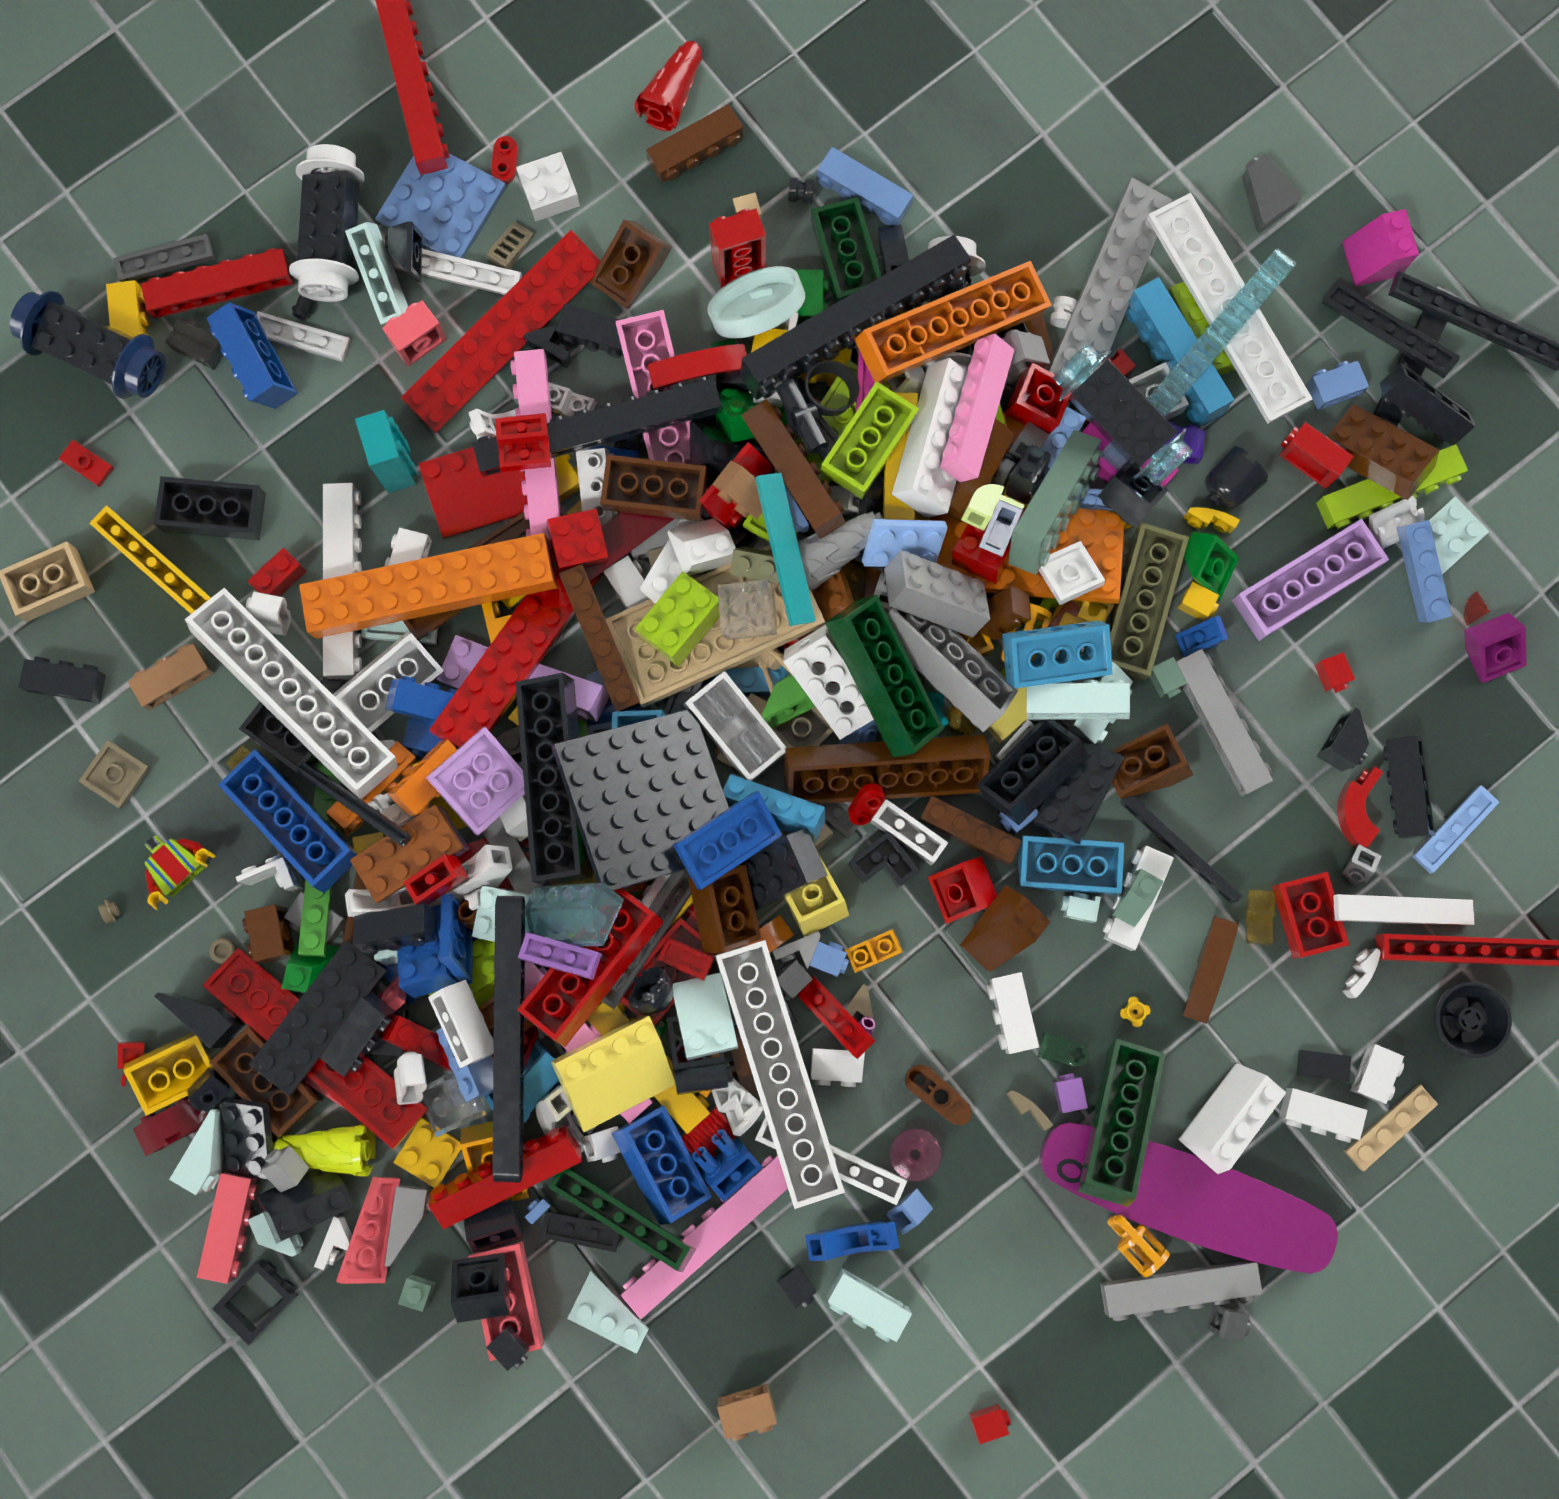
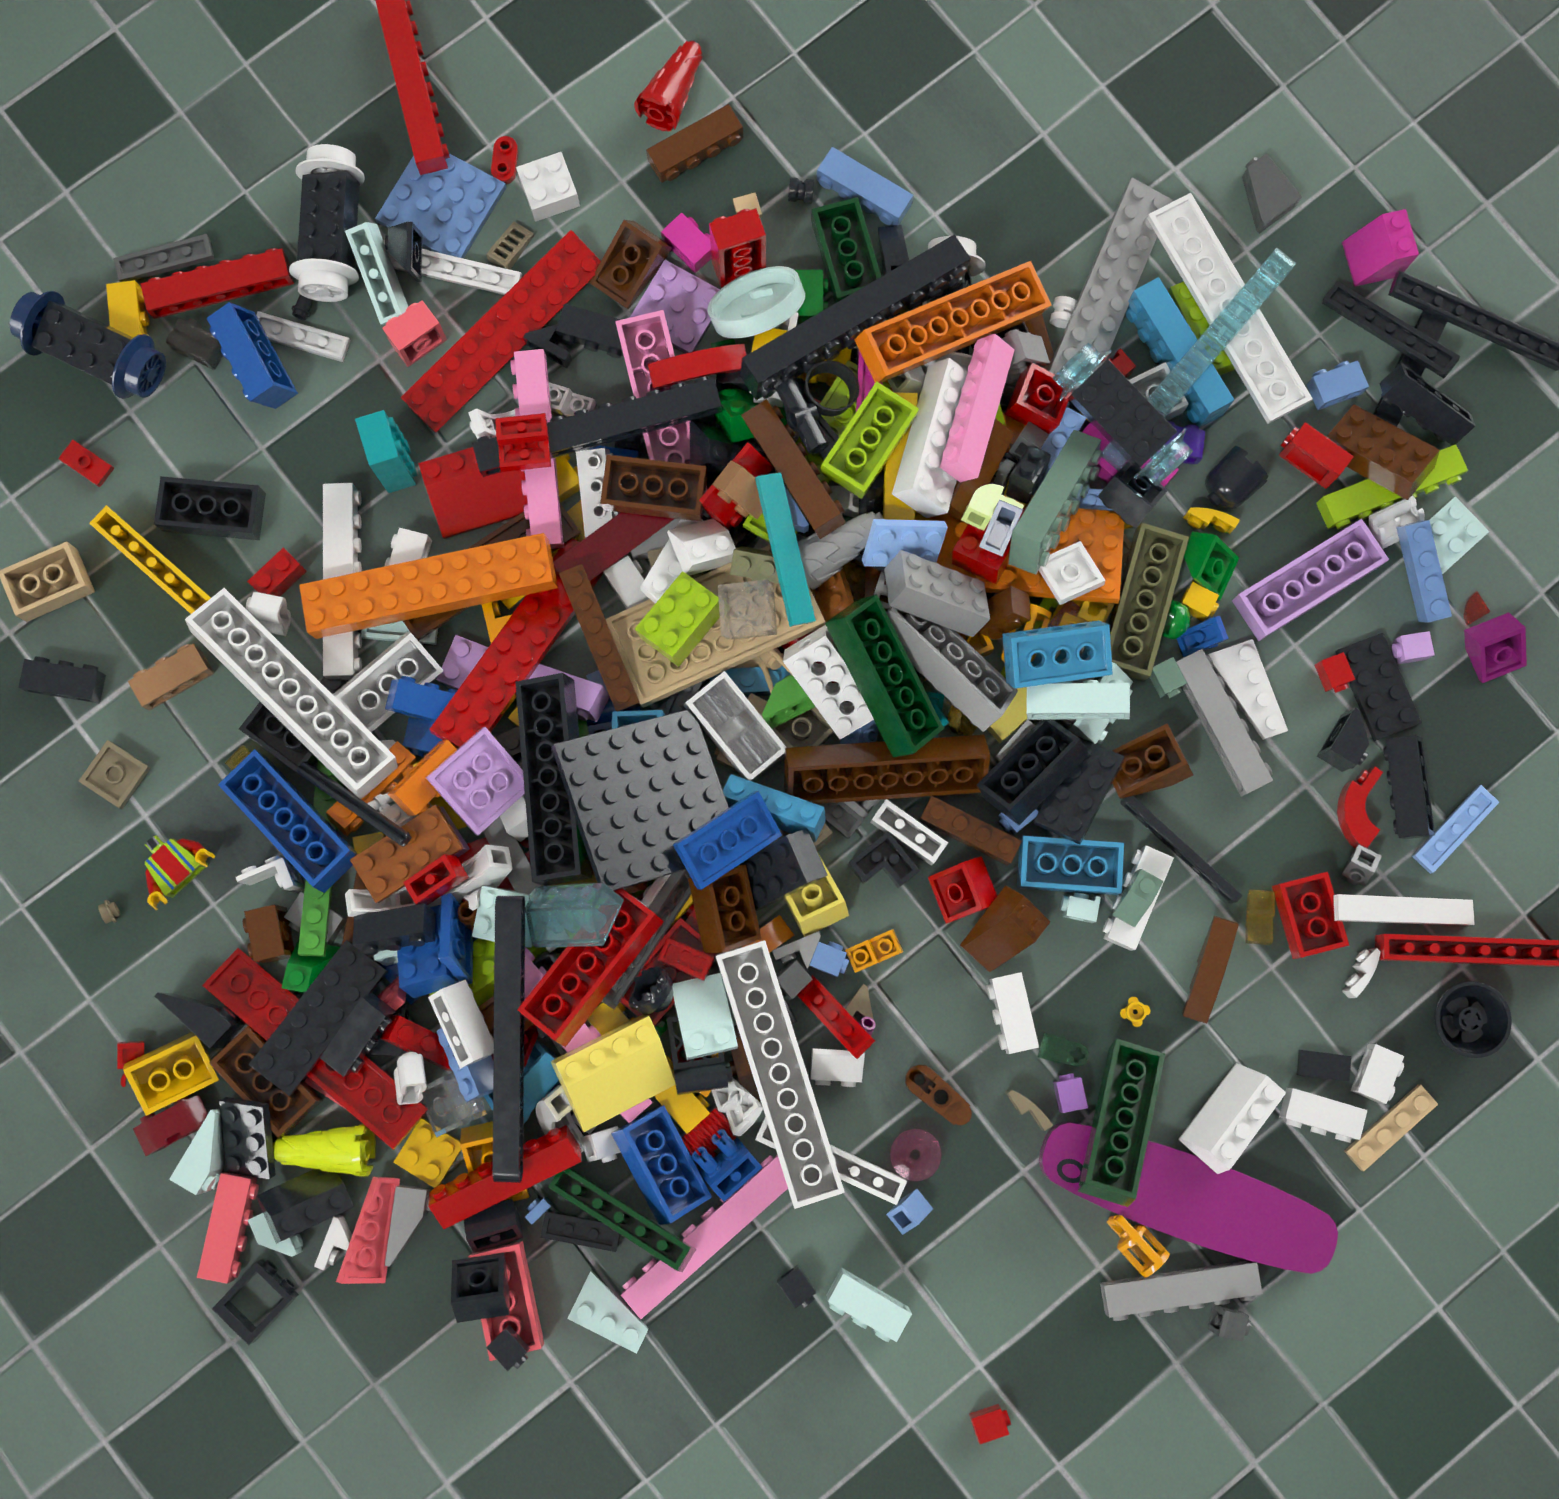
black brick [187,1067,230,1114] -> none
dark tan tile [209,938,237,964] -> none
light grey brick [260,1146,310,1192] -> none
sand green brick [398,1275,436,1312] -> none
medium lavender plate [518,932,602,980] -> none
red brick [546,509,608,573] -> none
medium nougat brick [717,1383,777,1441] -> none
blue arch [805,1221,899,1261] -> none
red plate [848,784,885,825] -> none
none -> lavender plate [630,260,720,353]
none -> dark pink brick [661,213,712,273]
none -> green hair [1162,600,1190,639]
none -> white wing [1209,639,1288,740]
none -> black plate [1335,633,1422,741]
none -> lavender brick [1392,631,1435,664]

